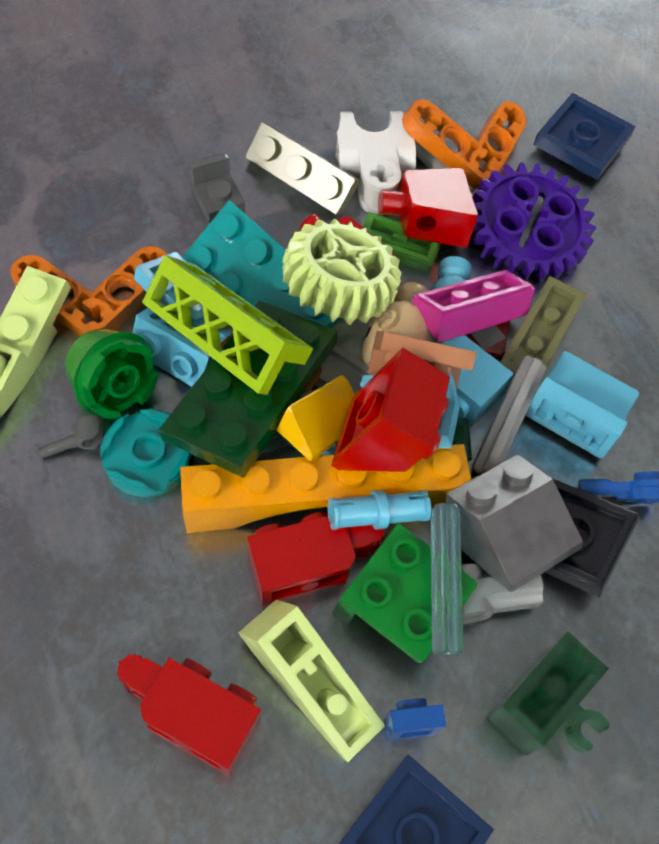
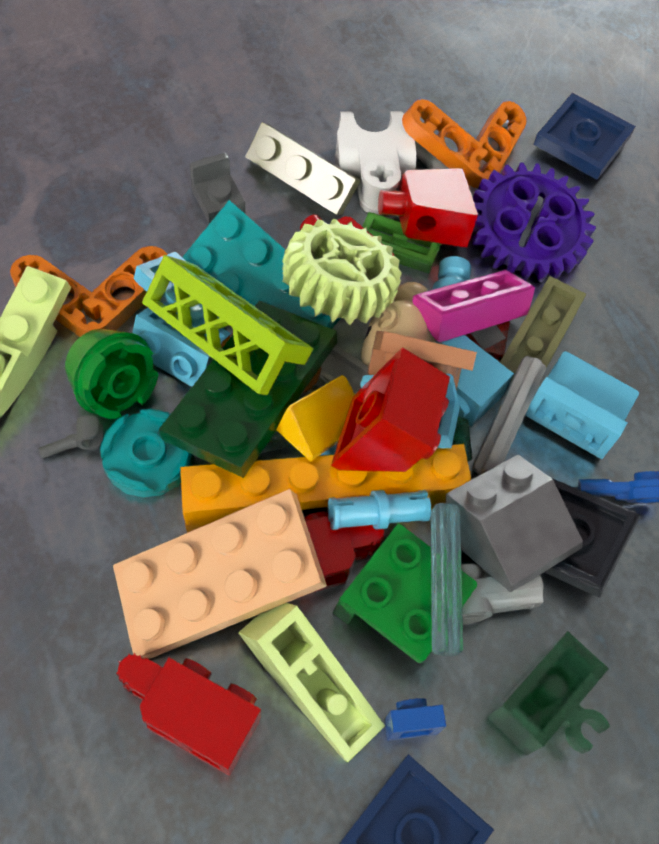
none -> light nougat plate [113,489,327,659]

